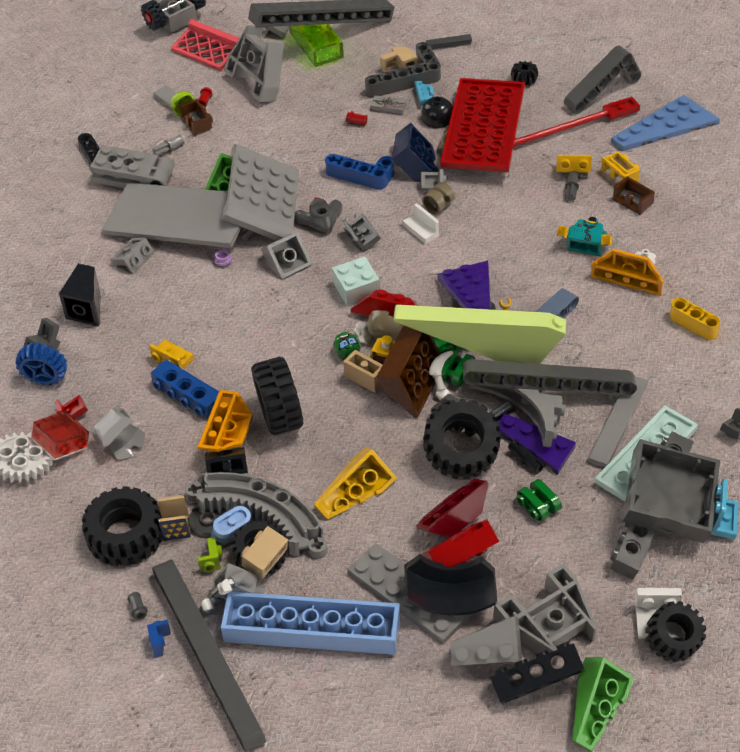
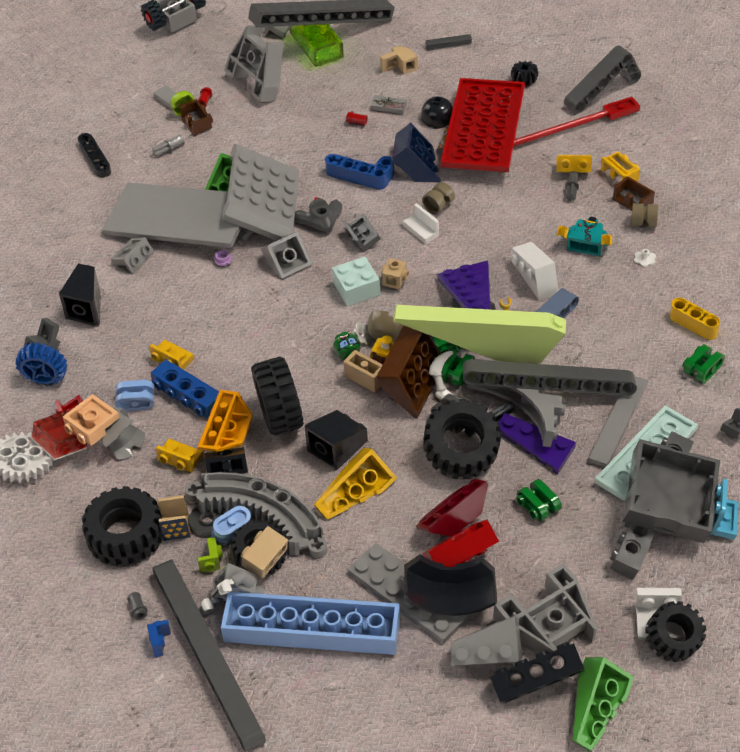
light grey hinge [90,145,175,188] -> none
coral fence [171,19,239,71] -> none
red wedge [350,289,418,317] -> none
dark grey beam [365,42,441,97] -> none
medium azure plate [415,81,434,106] -> none
light grey bracket [421,169,446,191] -> none
black pin [508,439,545,474] -> none
light orange wedge [591,249,663,296] -> none
medium blue wing [611,95,720,151] -> none
none -> light nougat plate [63,394,120,446]
none -> light blue brick [115,380,154,411]
none -> yellow bracket [155,438,204,473]
none -> black slope [304,410,368,470]
none -> tan brick [381,258,409,290]
none -> white wedge [511,242,558,301]
none -> dark tan wheel [631,203,658,227]
none -> green brick [682,344,725,383]

